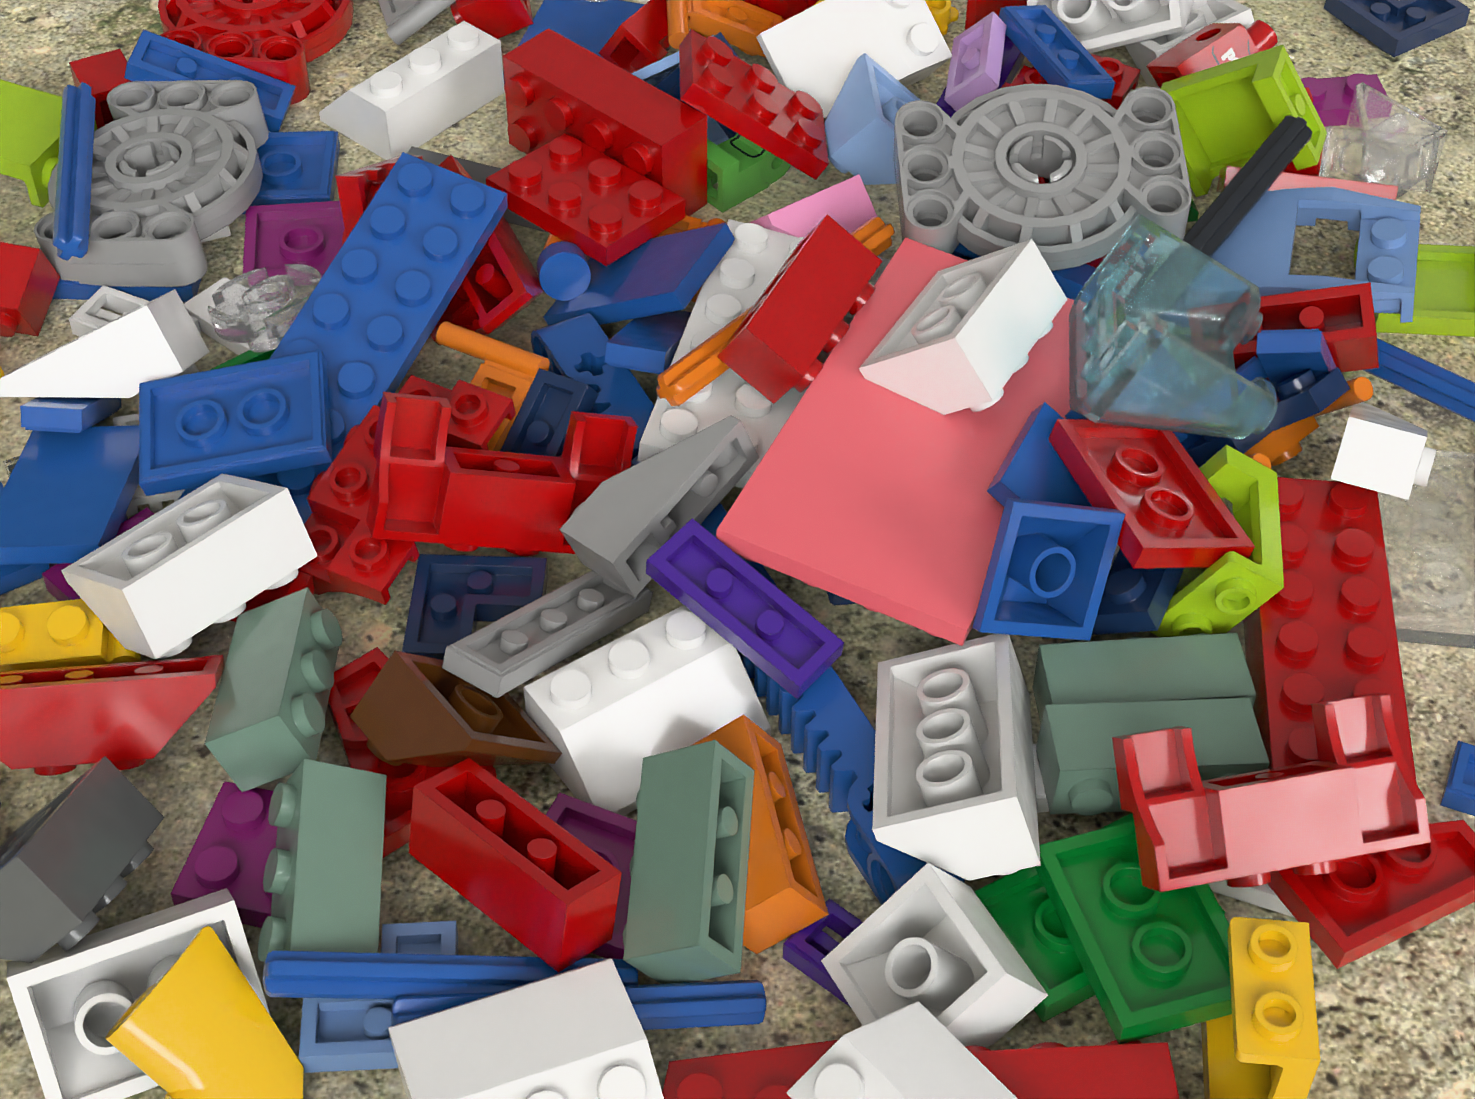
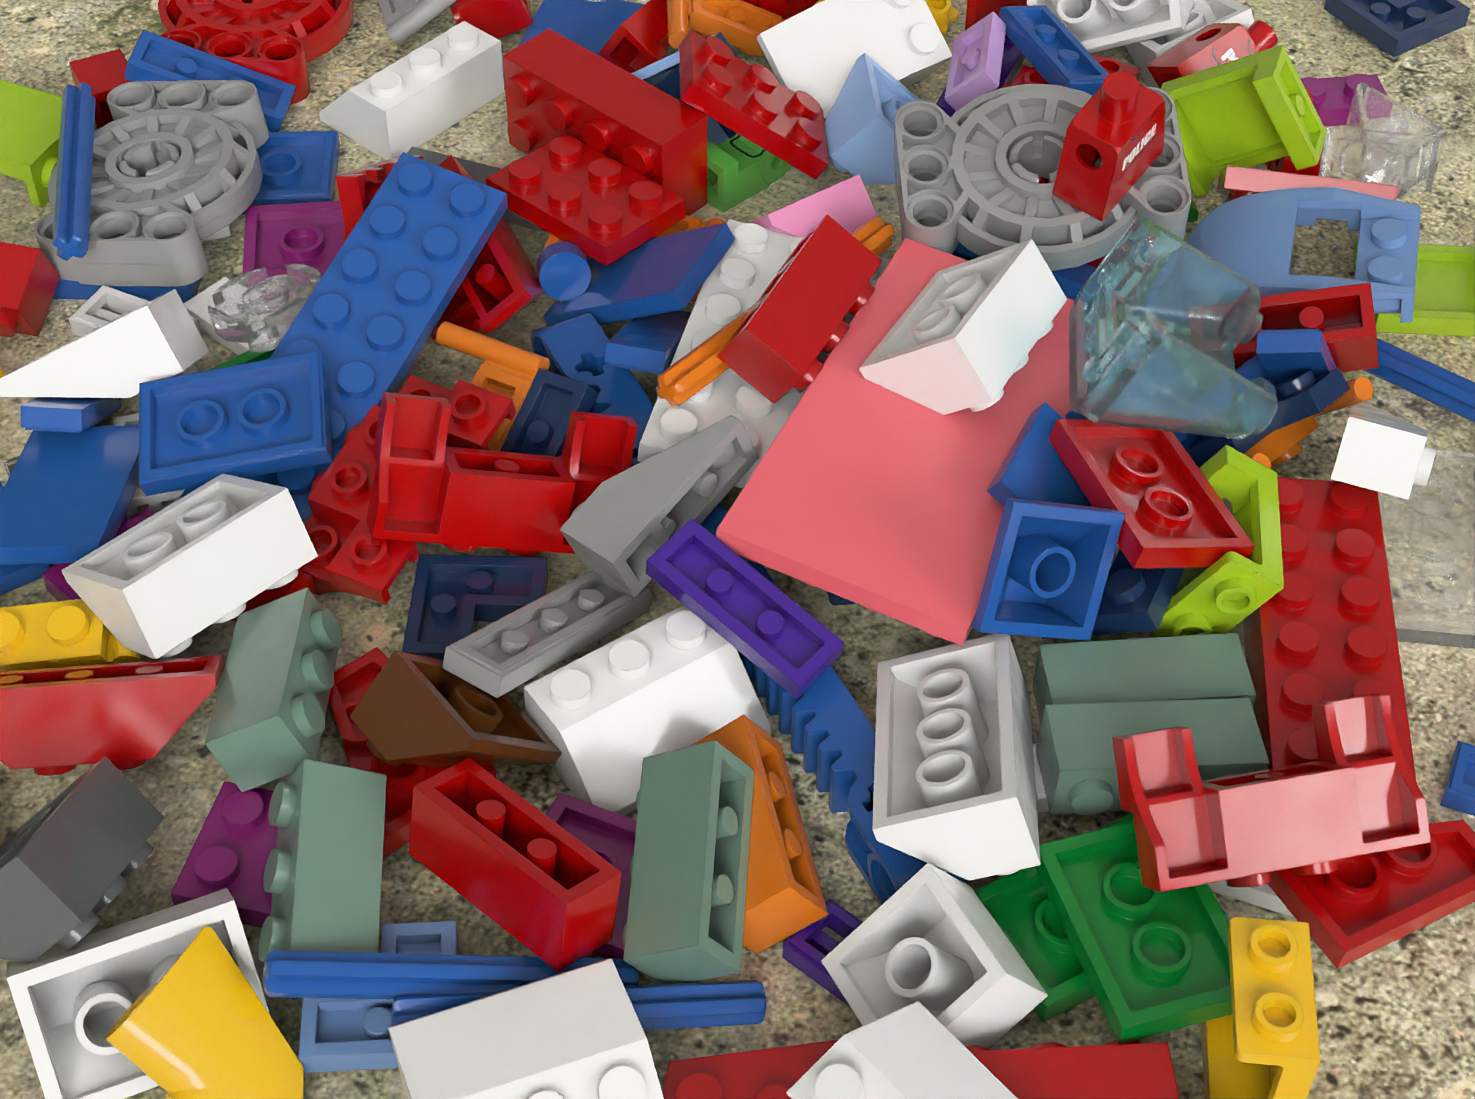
black axle [1121,115,1312,325] -> none
none -> red torso [1052,72,1166,222]

